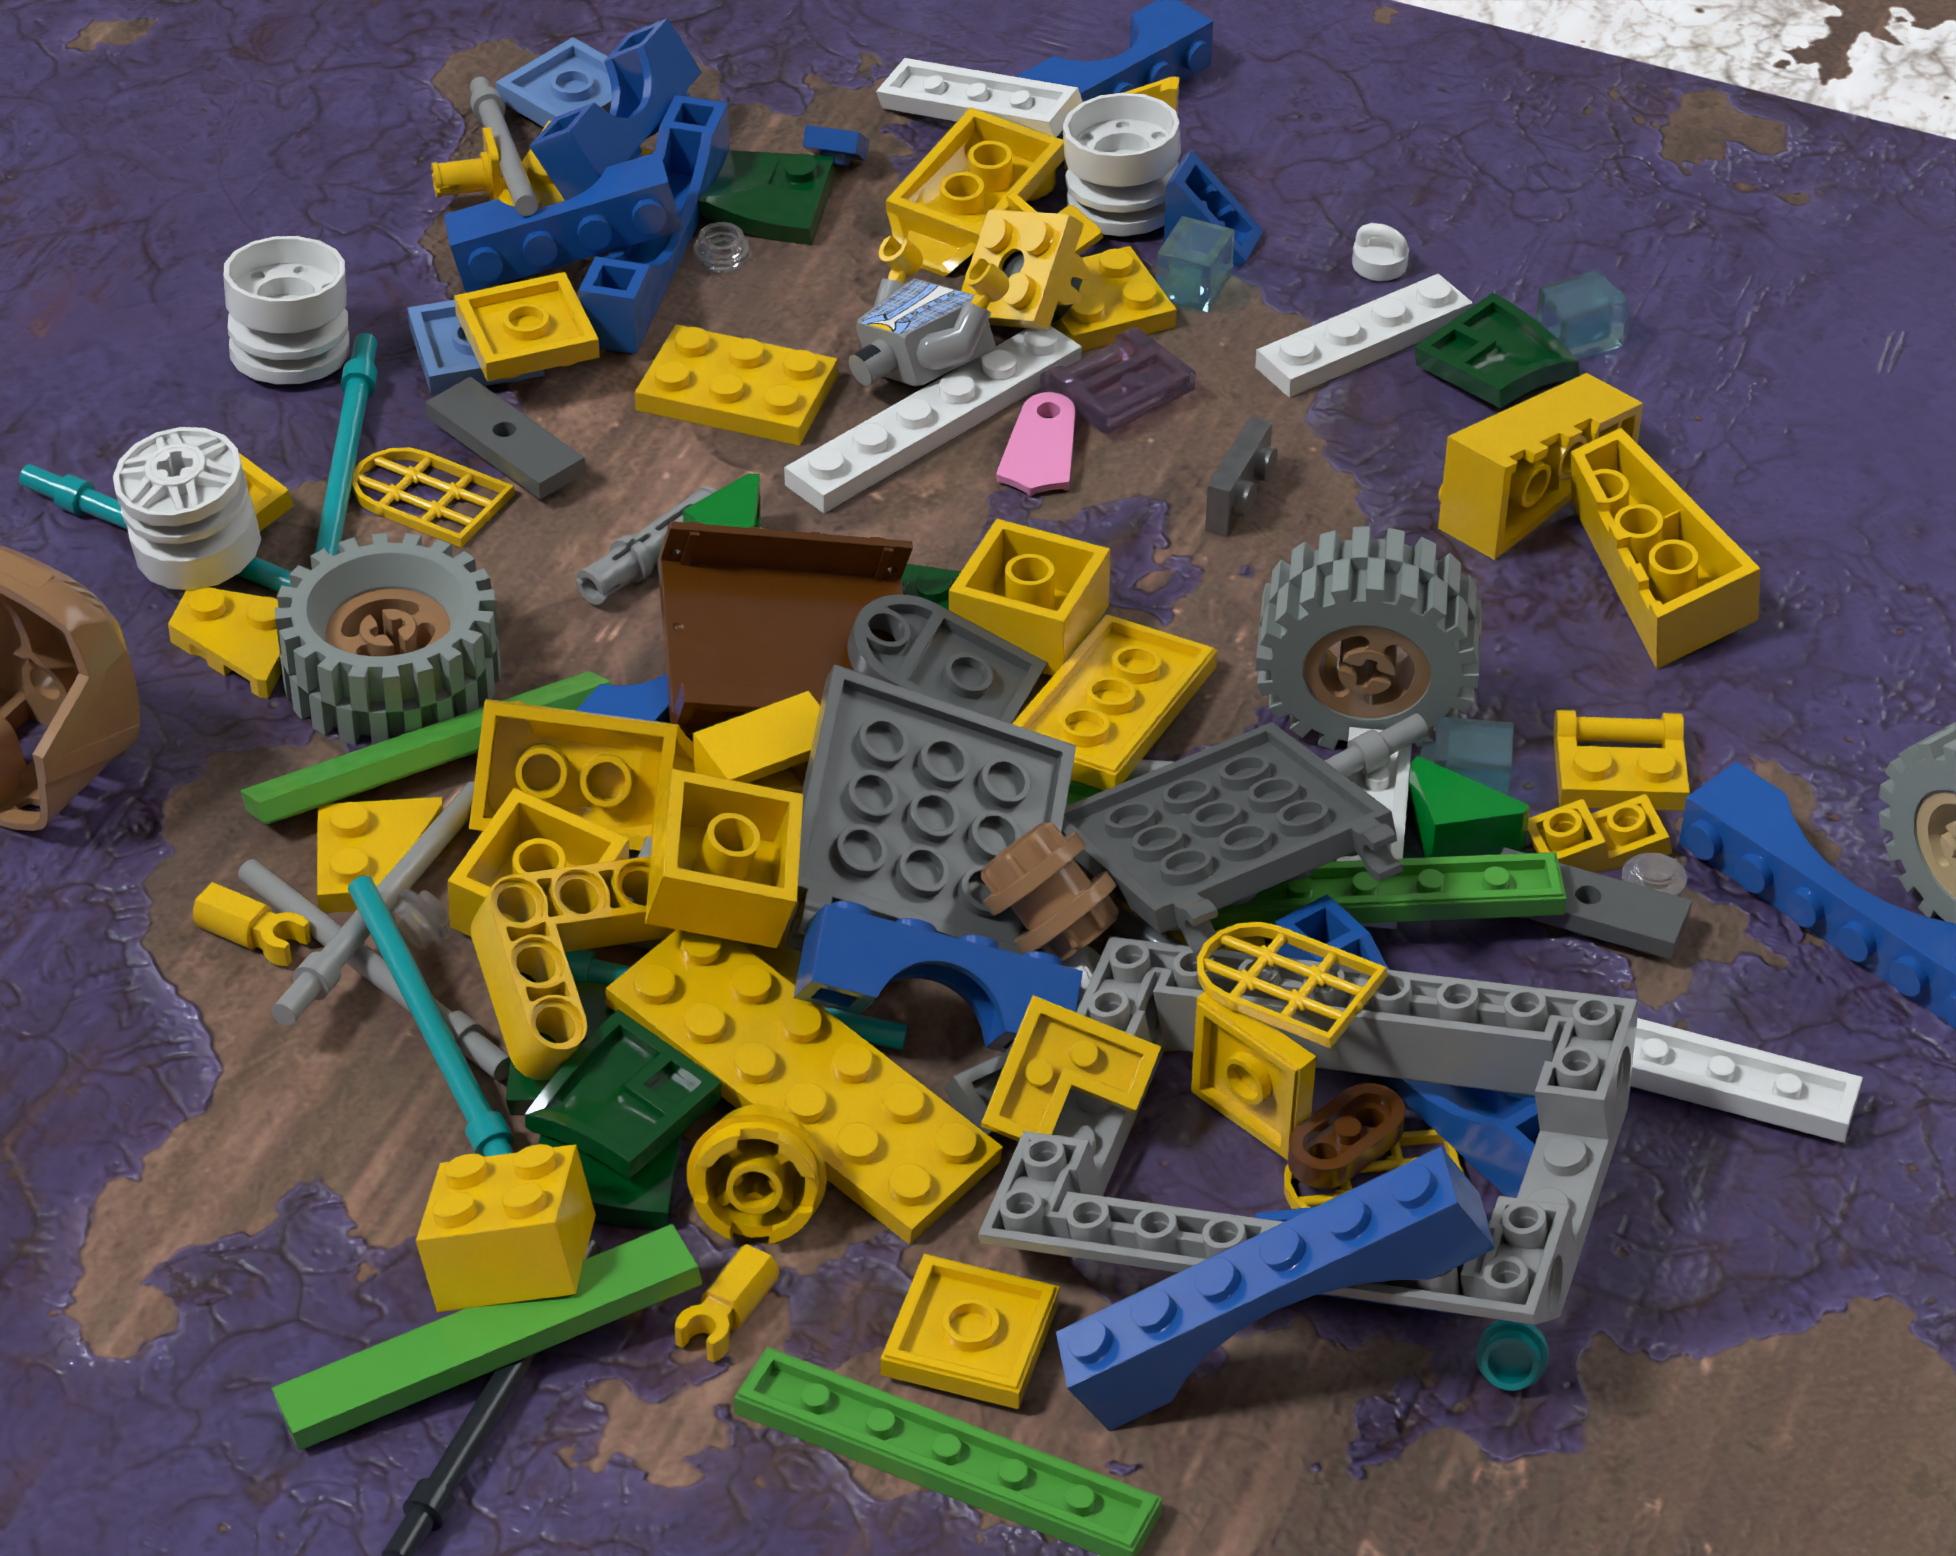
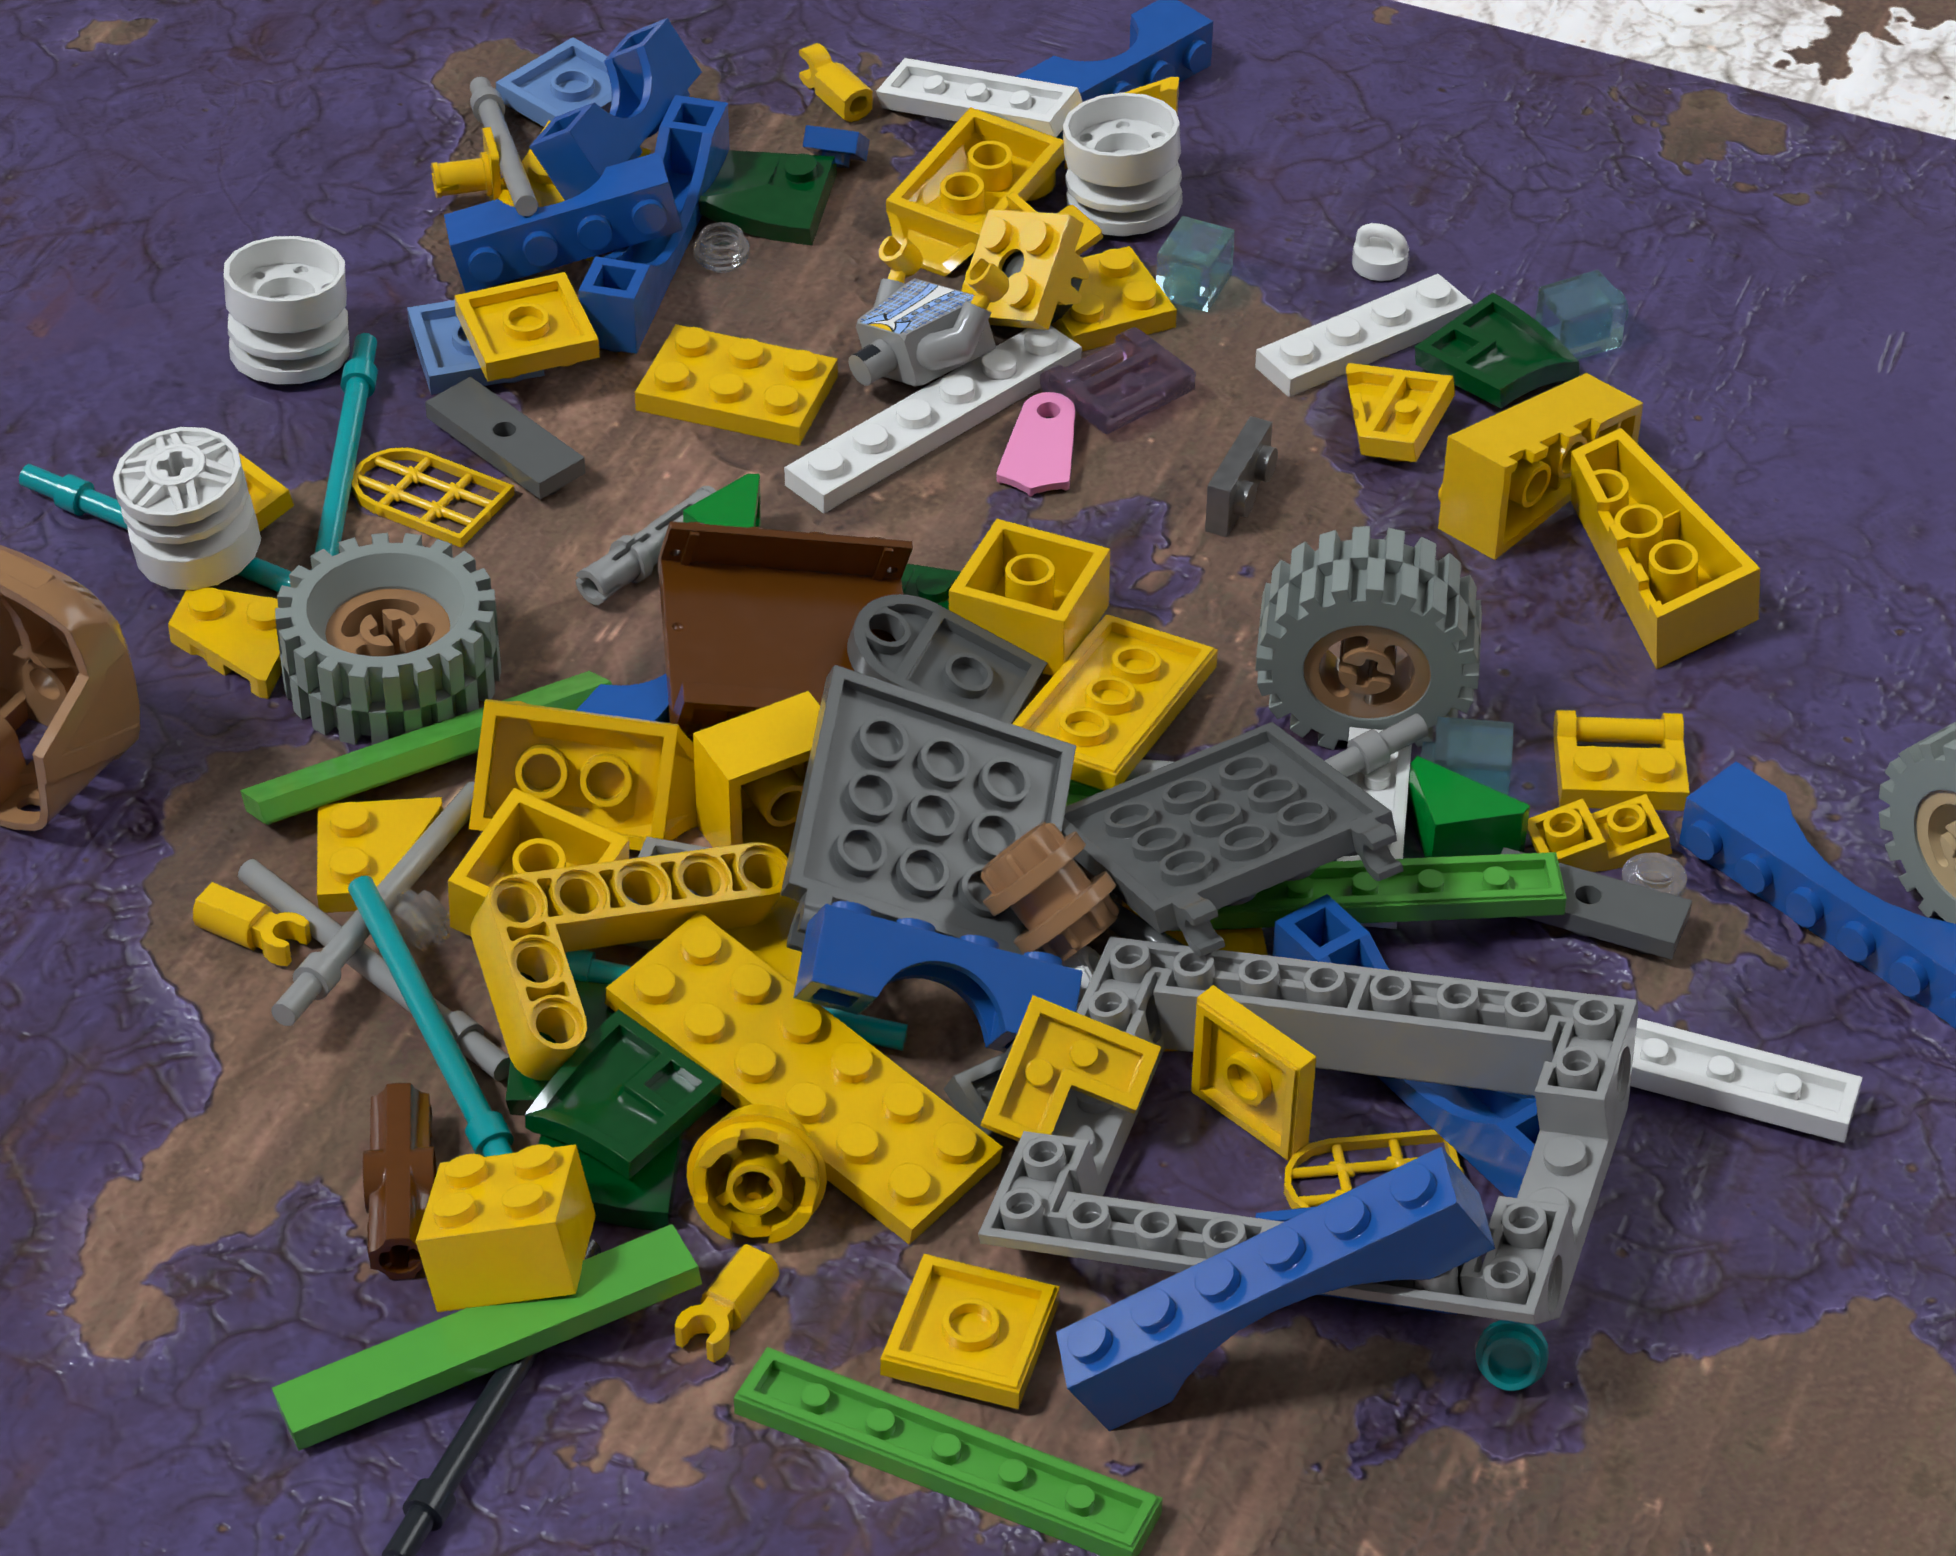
yellow brick [645,769,803,948] -> none
blue slope [1164,150,1263,266] -> none
yellow window [1197,922,1387,1049] -> none
reddish brown plate [1288,1083,1406,1188] -> none
none -> reddish brown piece [363,1083,437,1280]
none -> yellow bar [799,43,873,122]
none -> yellow wing [1346,363,1455,462]

